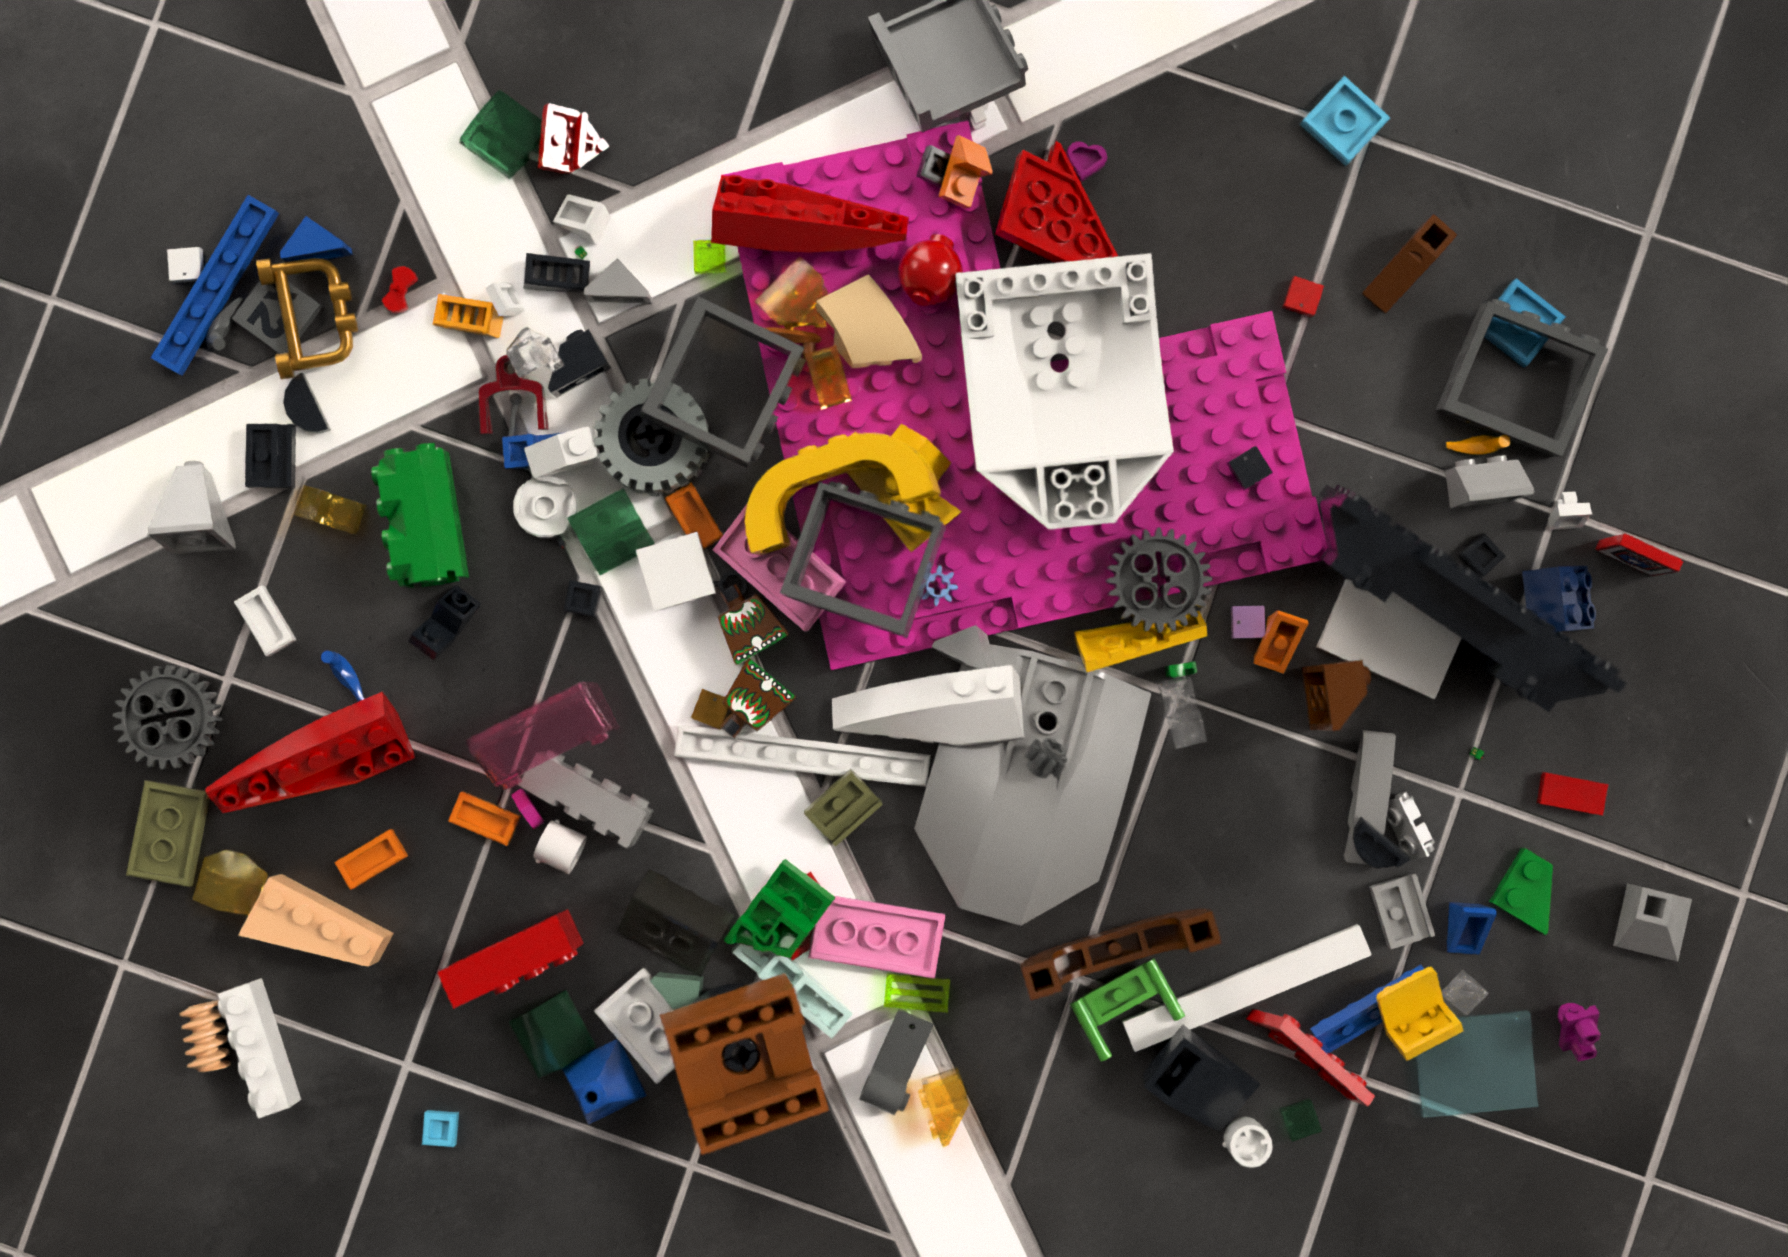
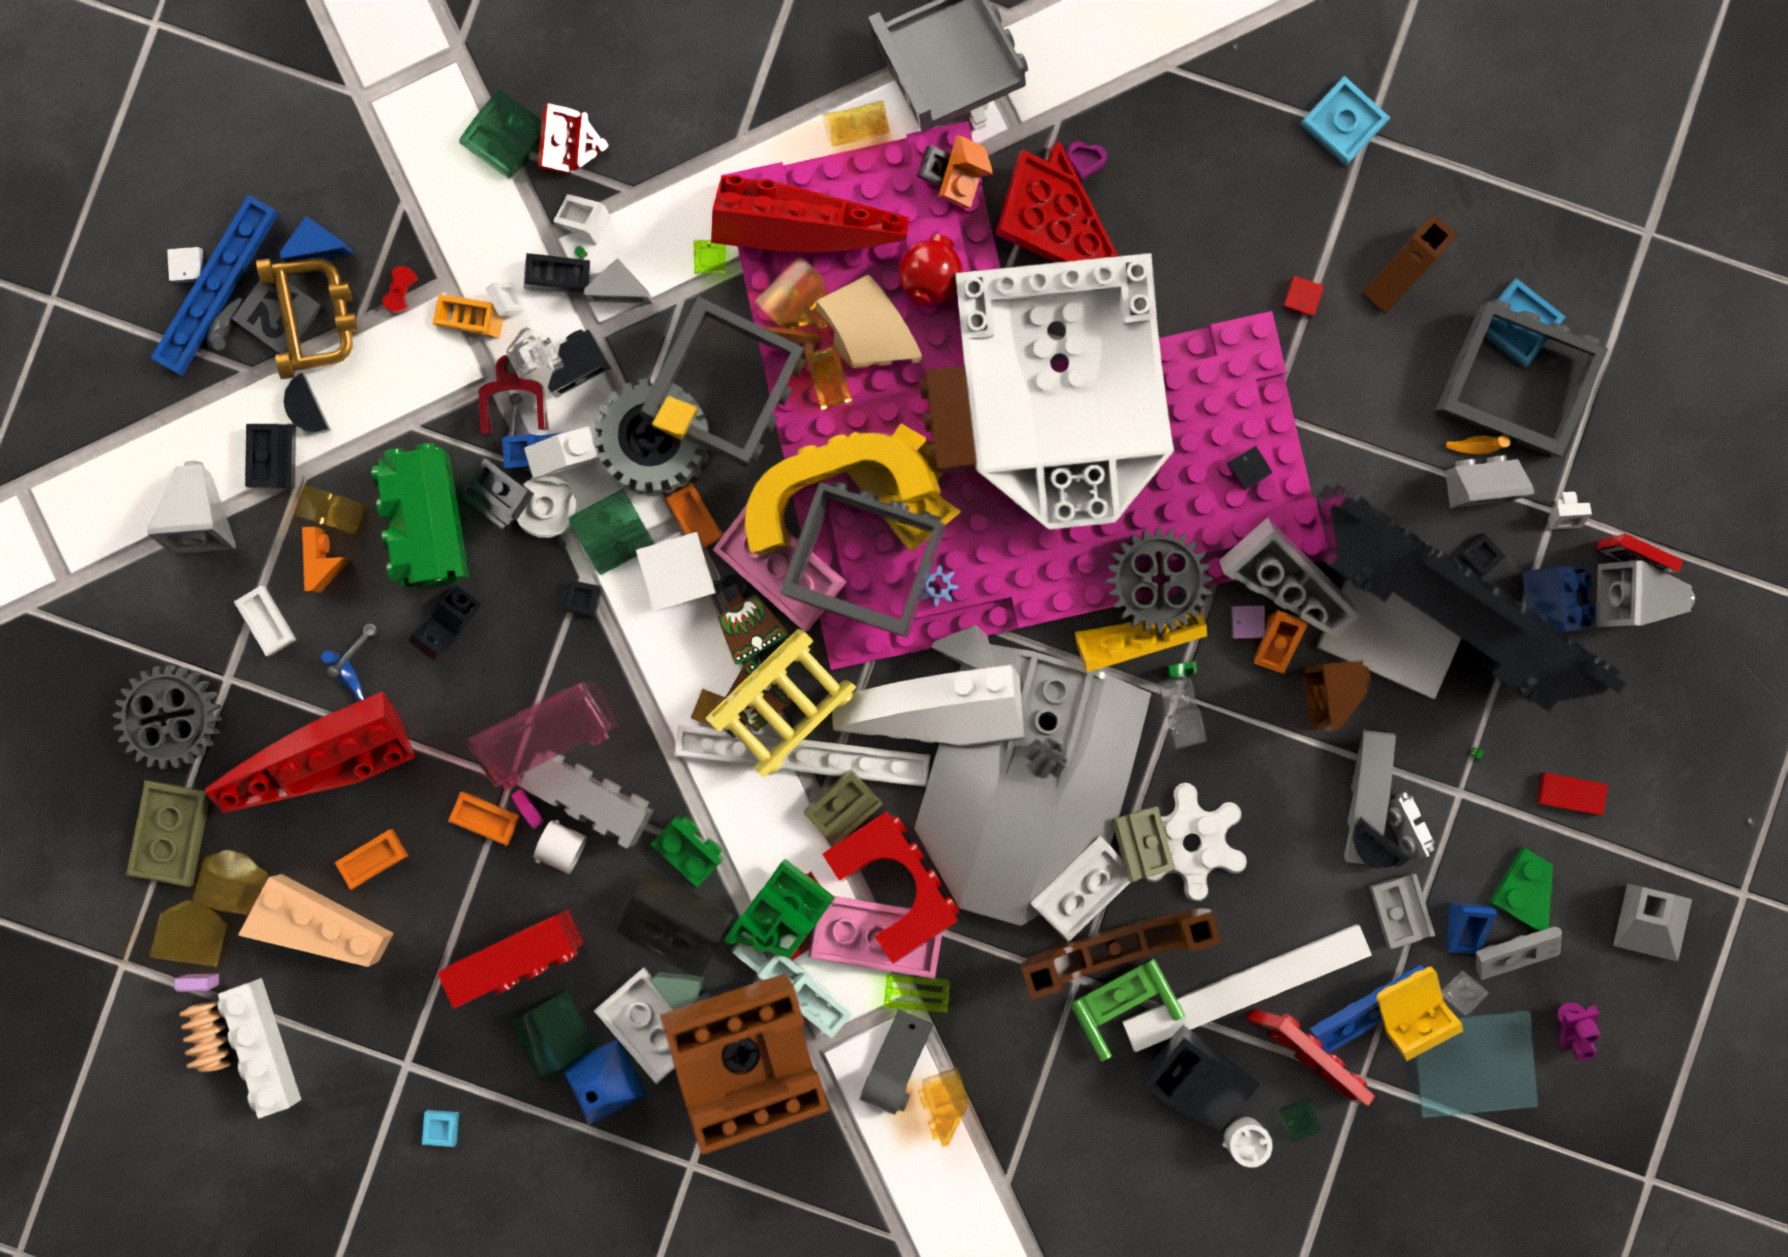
none -> clear yellow slope [150,900,227,967]
none -> lavender tile [175,974,219,992]
none -> orange slope [302,527,350,593]
none -> dark grey hinge [327,624,377,678]
none -> black plate [460,458,534,532]
none -> green bracket [651,816,724,888]
none -> yellow slope [652,396,697,441]
none -> light yellow fence [705,629,856,778]
none -> clear yellow slope [822,100,890,147]
none -> red arch [822,811,960,964]
none -> reddish brown slope [919,366,977,473]
none -> white tile [1031,836,1130,942]
none -> olive plate [1112,806,1175,882]
none -> white plate [1144,783,1247,902]
none -> light grey wedge [1219,518,1360,638]
none -> light grey hinge [1476,927,1562,980]
none -> light grey slope [1596,560,1695,628]

